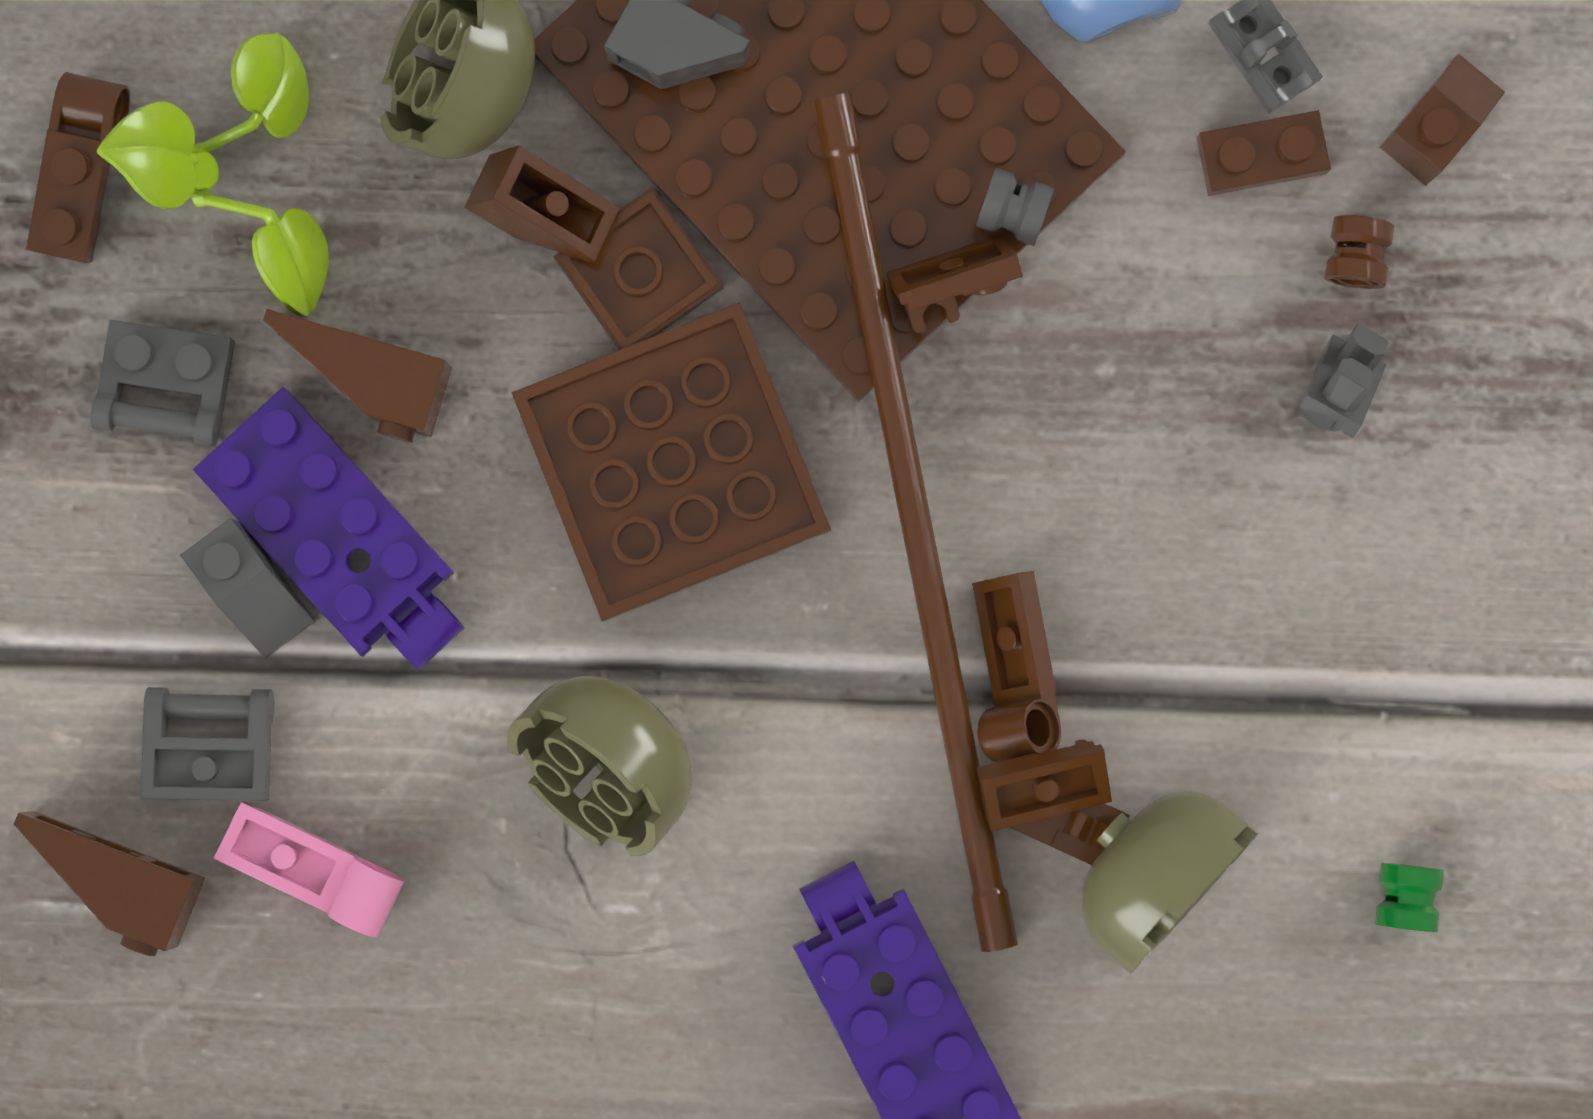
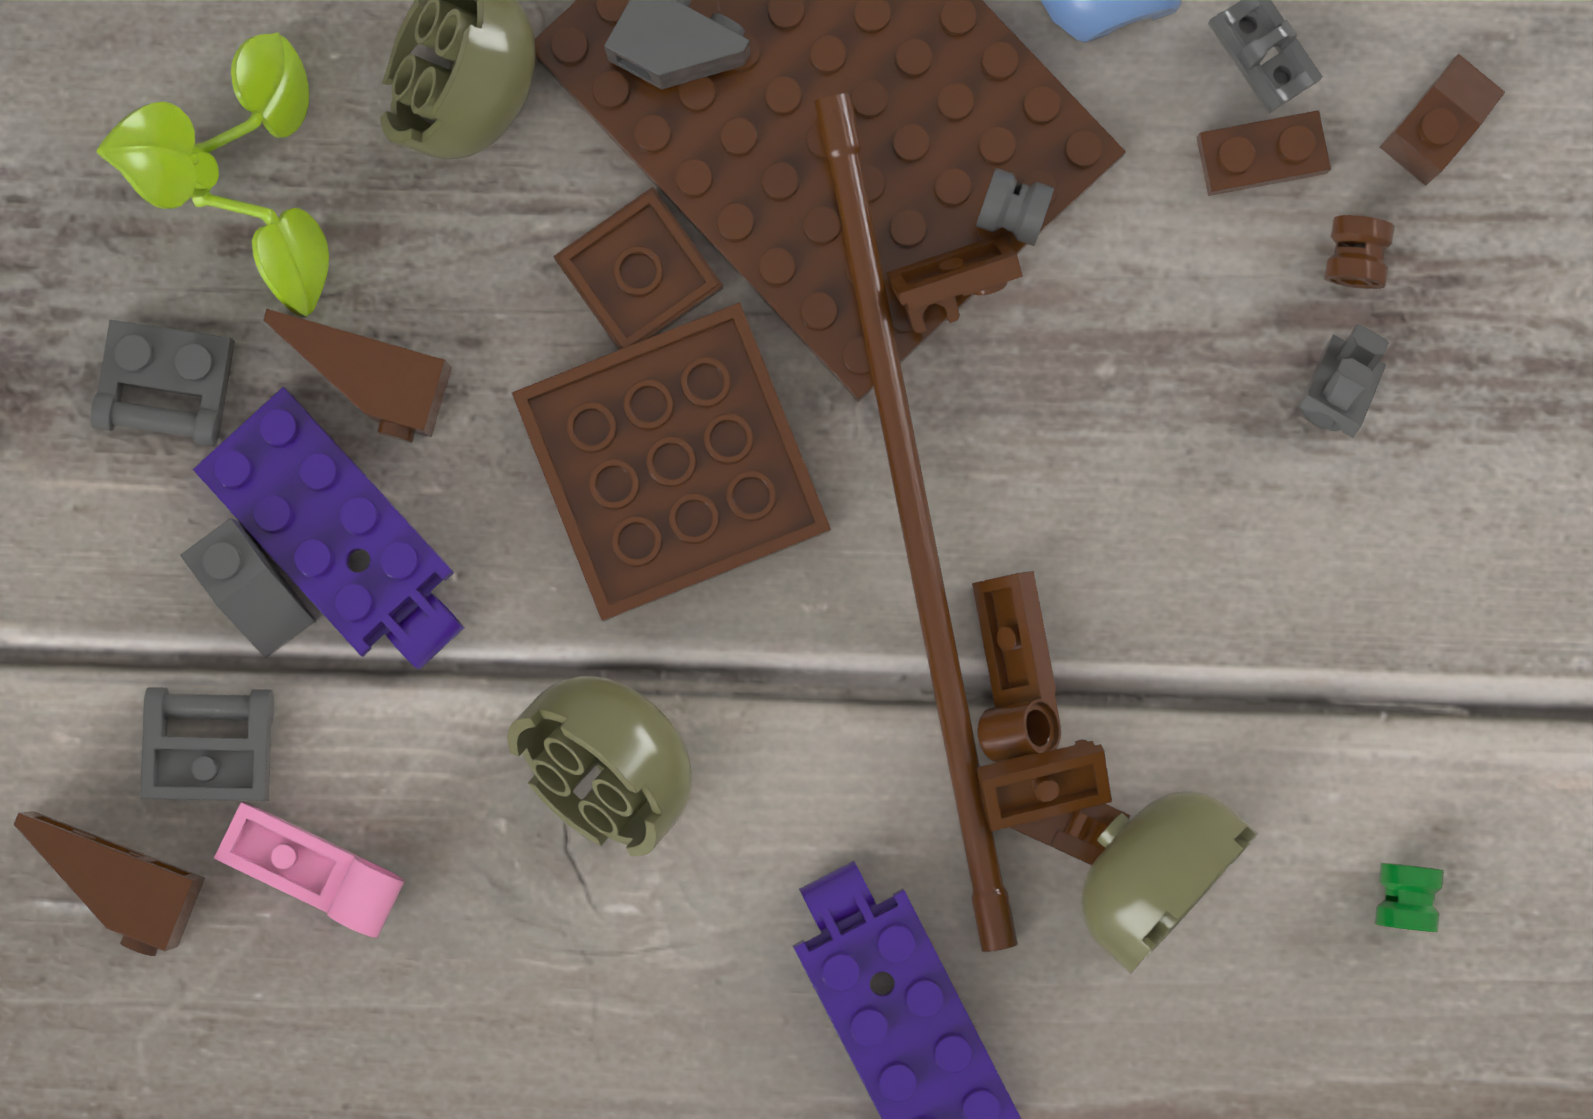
reddish brown plate [26,72,130,263] -> none
reddish brown slope [464,145,620,262] -> none

